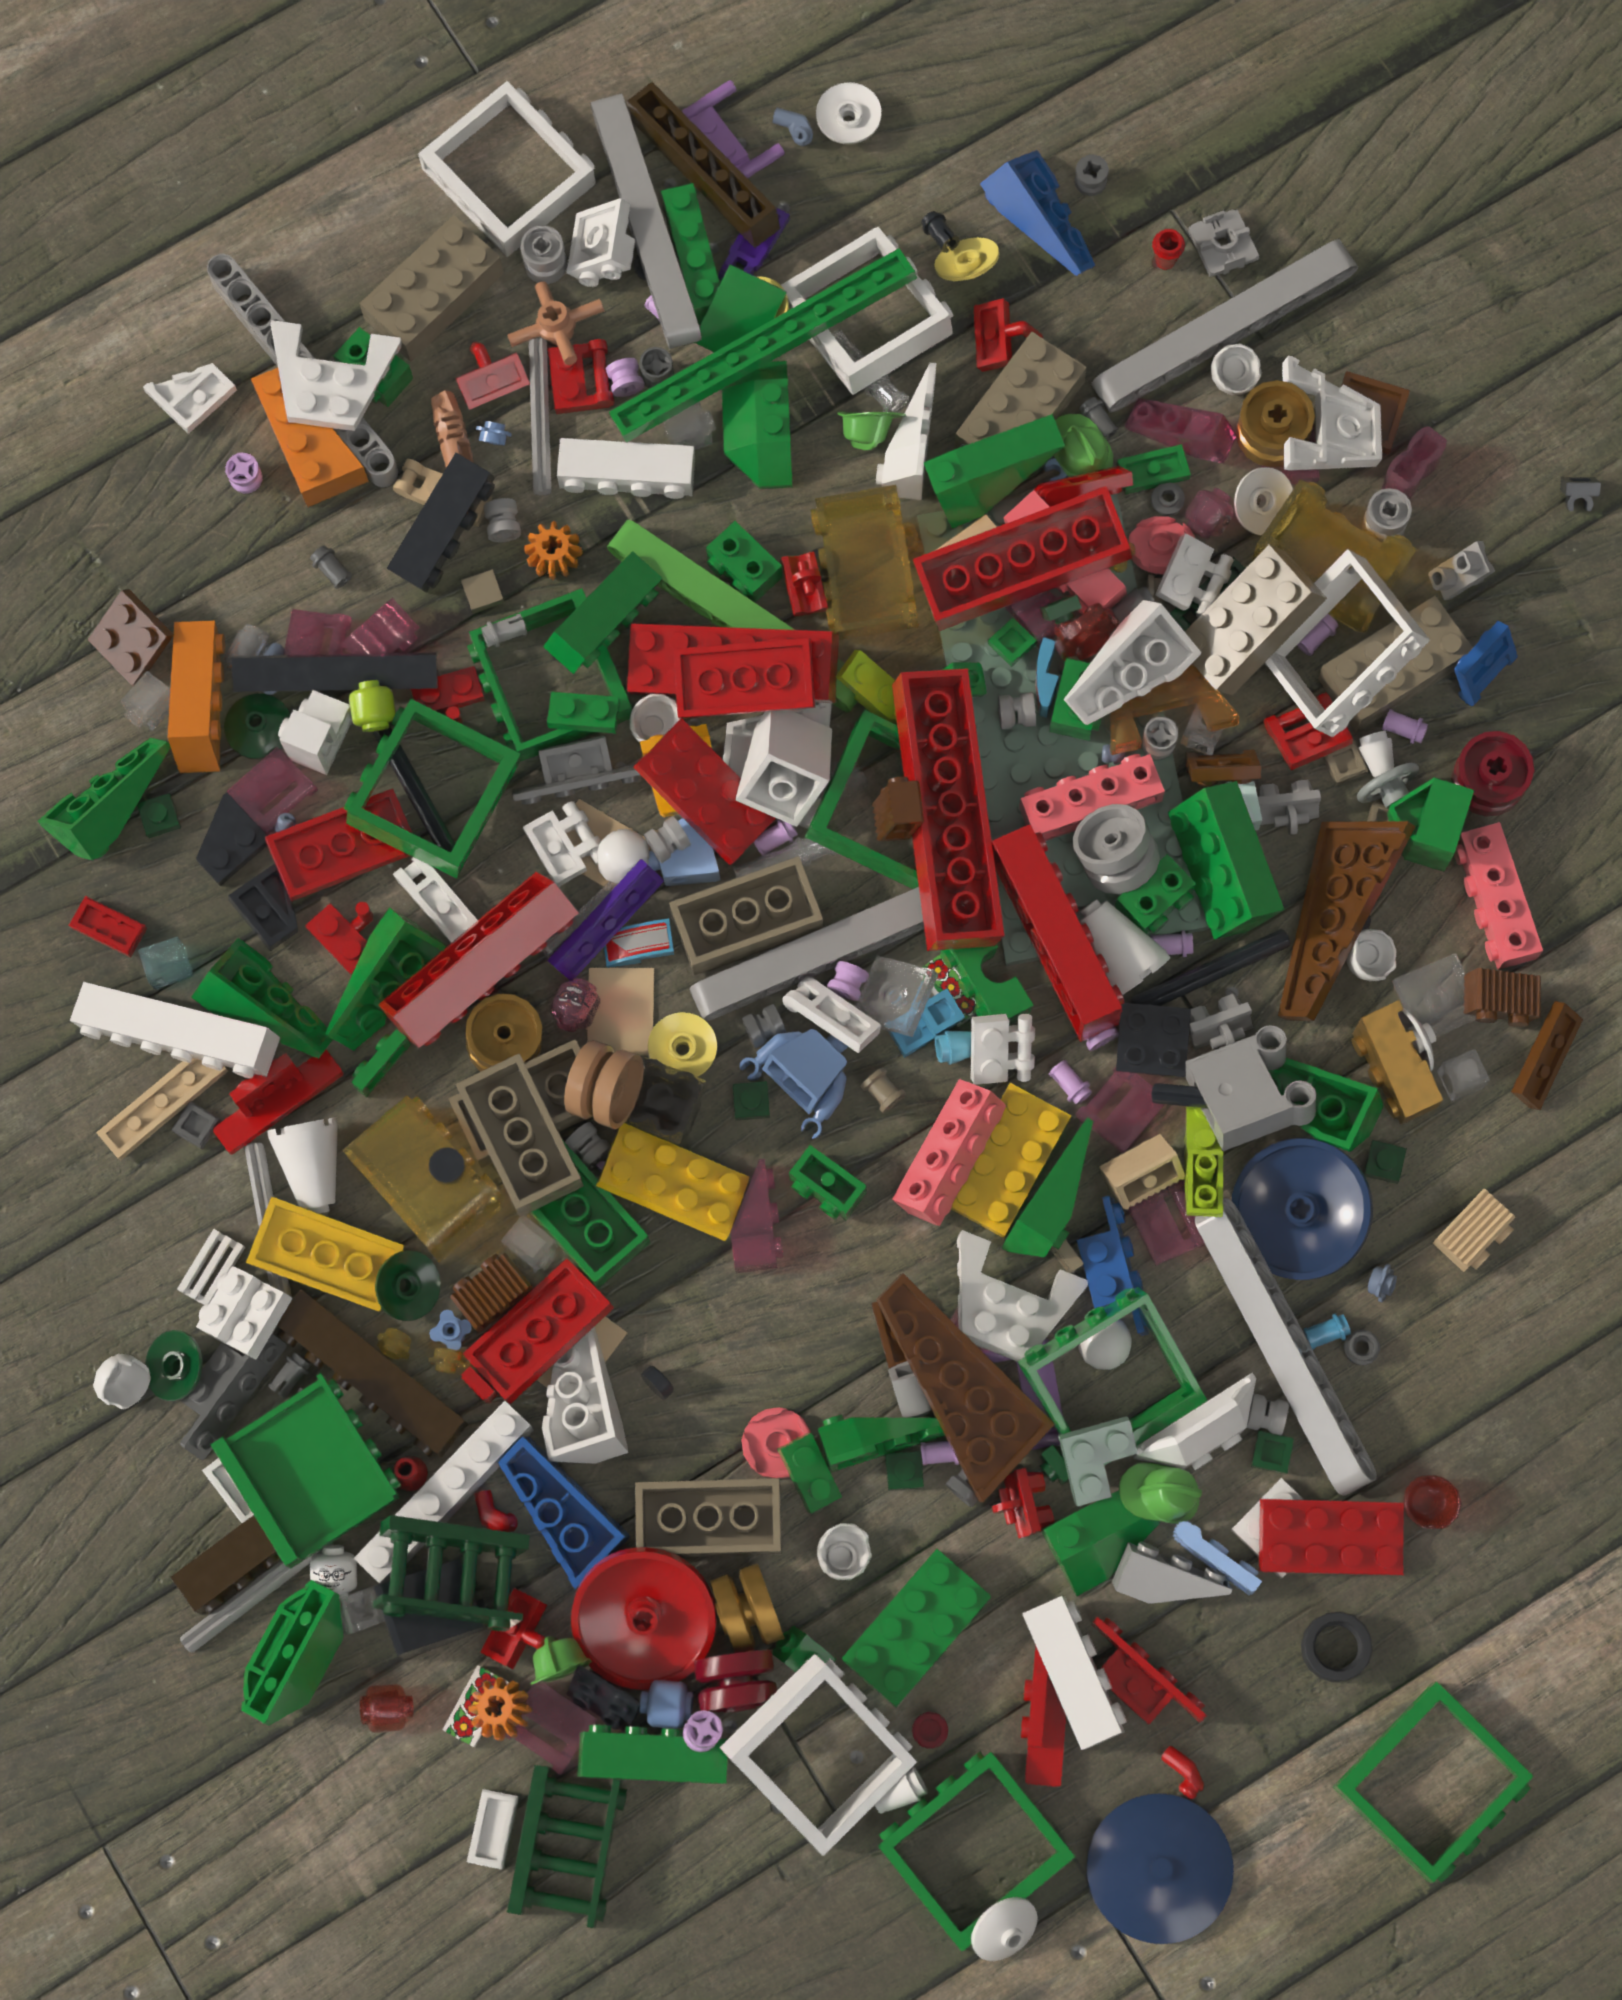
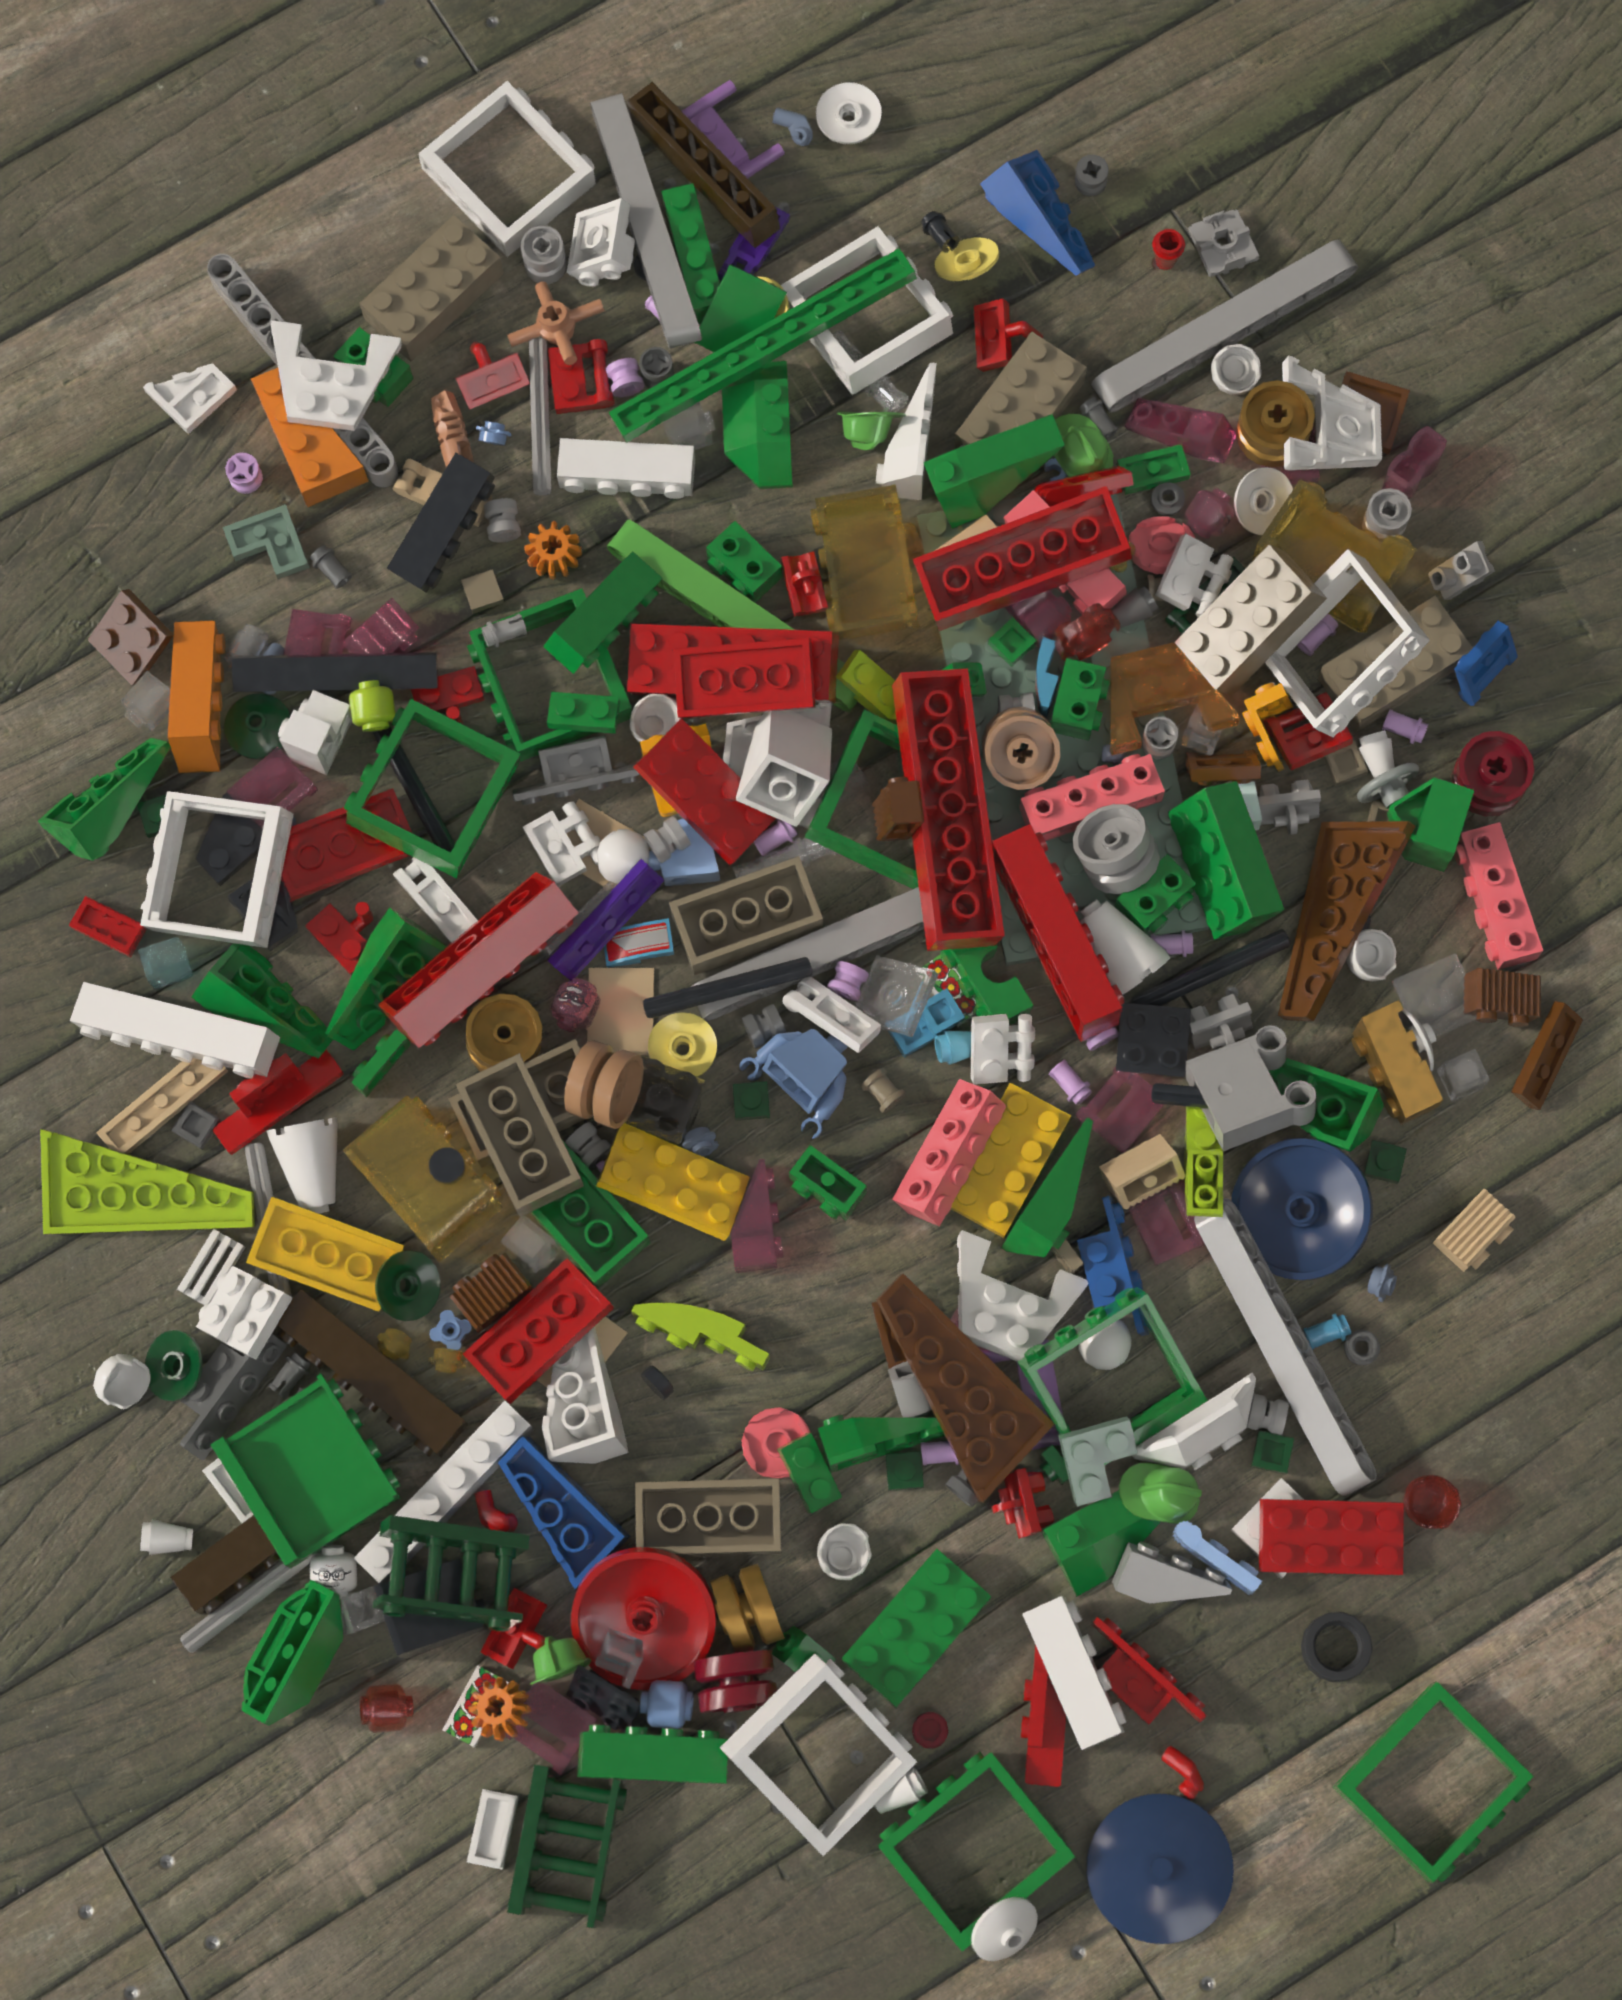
red cone [393,1456,428,1491] -> none
red tile [461,1366,498,1404] -> none
lavender wheel [683,1710,723,1752] -> none
dark green plate [1039,595,1082,624] -> none
white wedge [1064,600,1202,725] -> none
black tile [1560,477,1601,511] -> none
none -> lime wing [40,1129,255,1234]
none -> white window [140,791,294,948]
none -> white cone [140,1519,193,1555]
none -> sand green plate [223,504,309,579]
none -> clear light blue panel [595,1628,643,1689]
none -> lime slope [631,1303,770,1371]
none -> black axle [643,957,812,1018]
none -> sand blue plate [682,1127,719,1157]
none -> medium nougat wheel [981,707,1061,790]
none -> light orange bracket [1242,682,1293,772]

